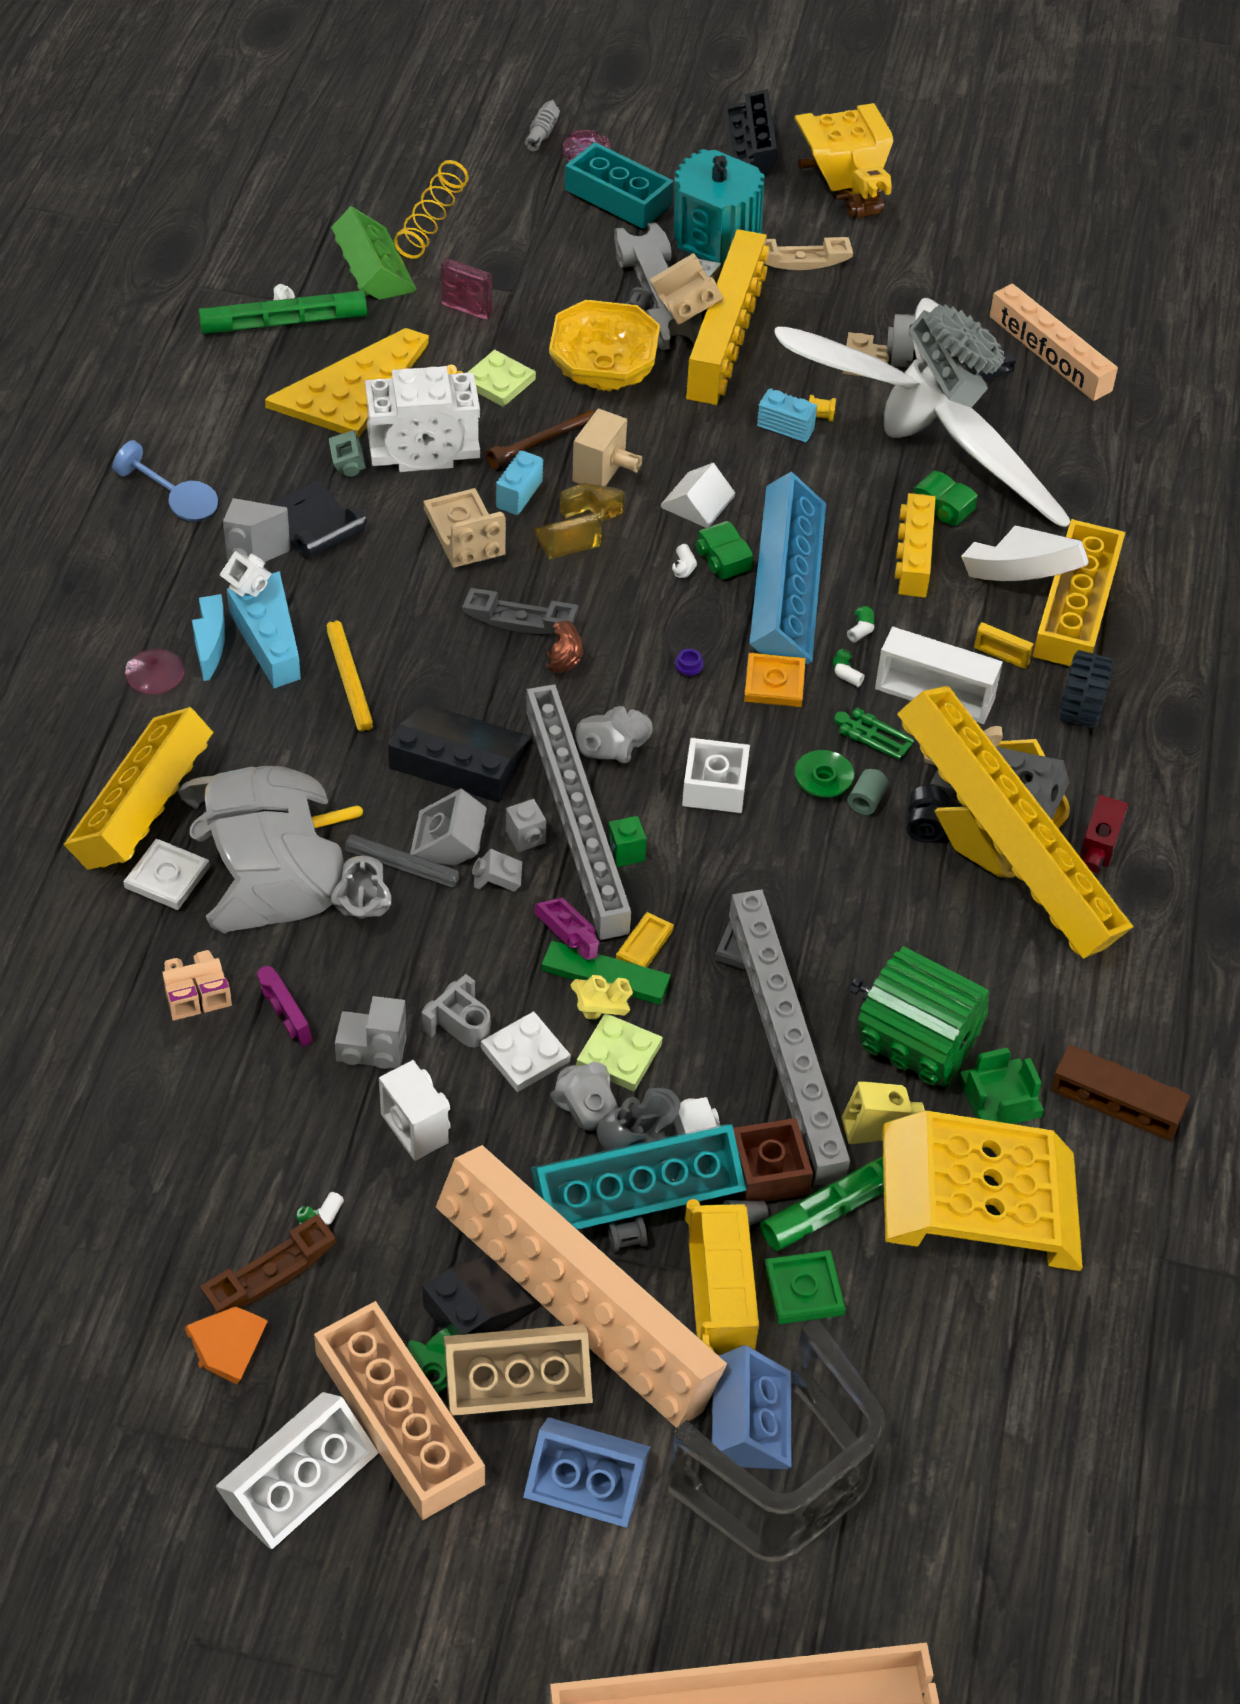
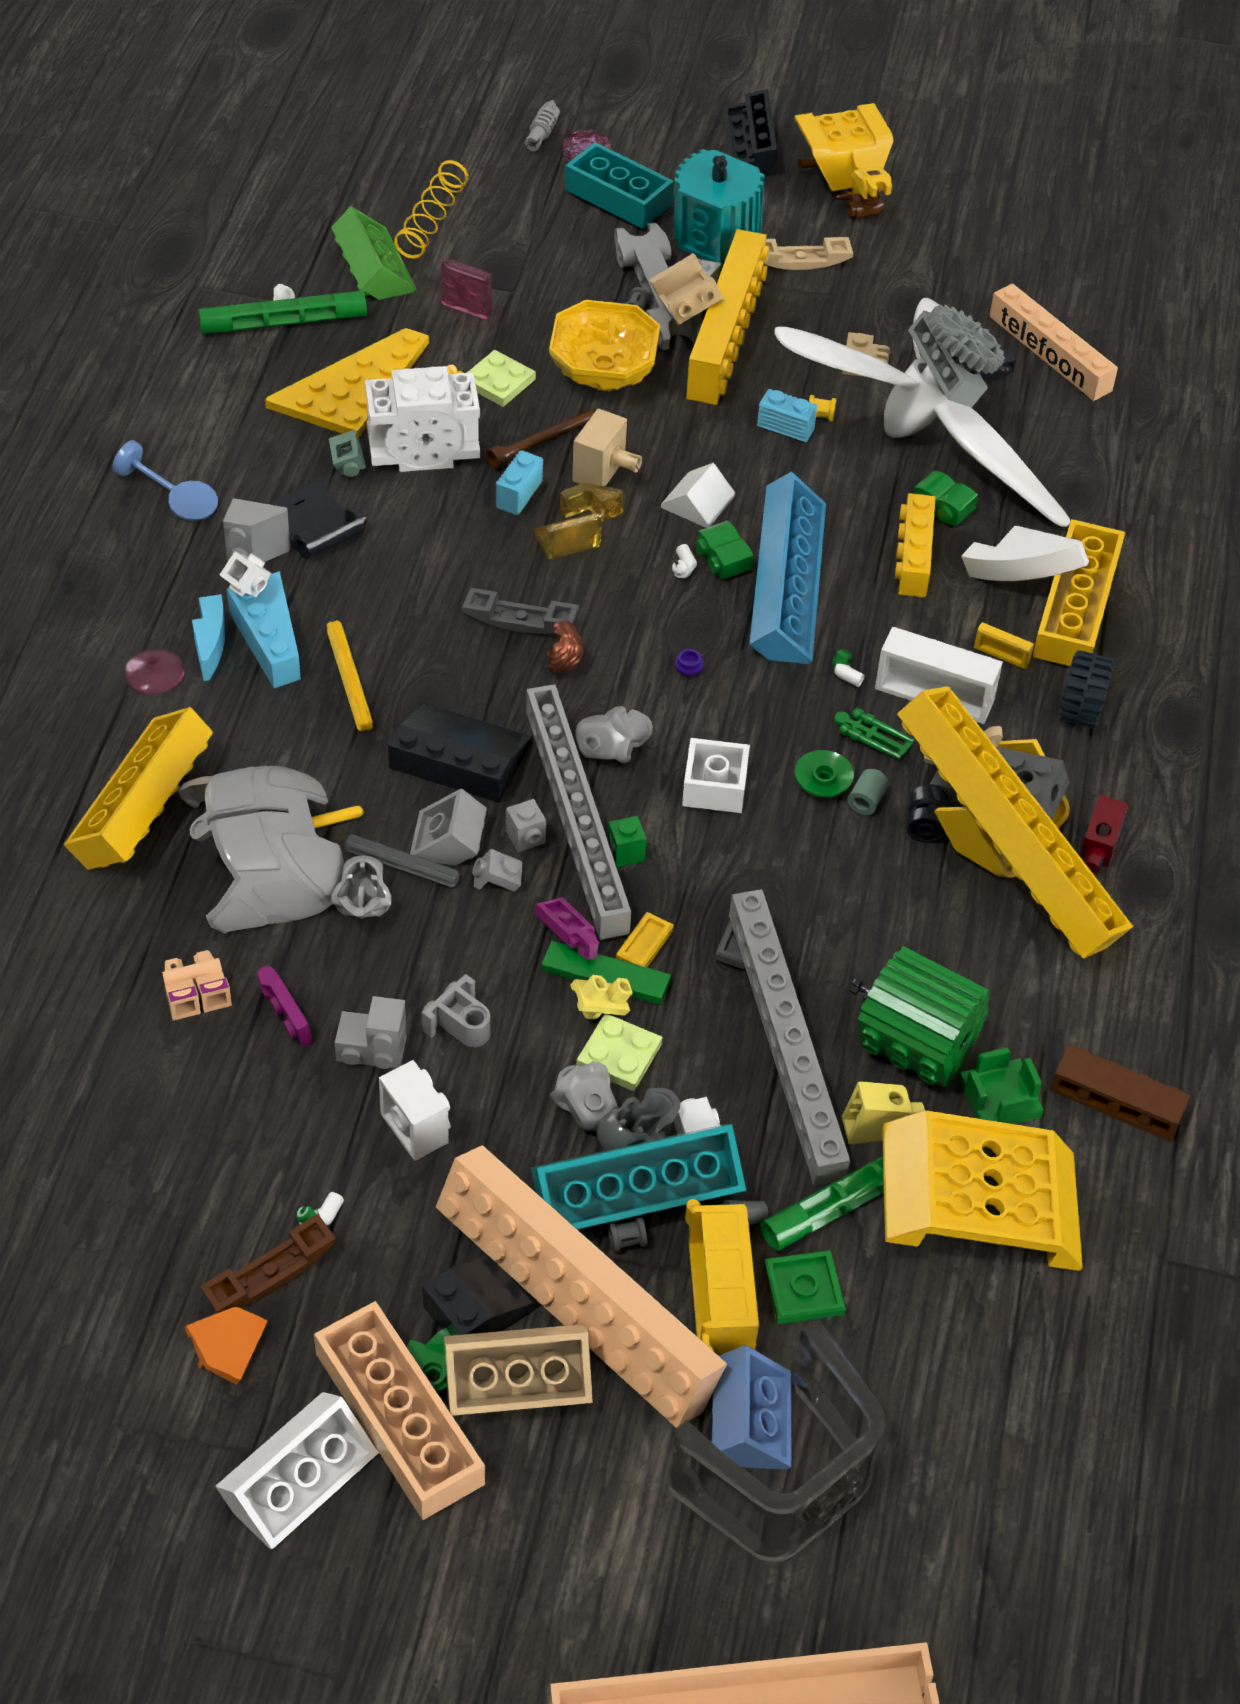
white plate [123,839,210,910] -> none
tan bracket [423,488,506,568] -> none
white plate [481,1011,571,1092] -> none
medium blue slope [523,1417,651,1528] -> none
copper brick [733,1118,813,1202] -> none
light orange tile [744,653,806,707] -> none
arm [847,606,875,643] -> none
light grey piece [887,314,916,367] -> none

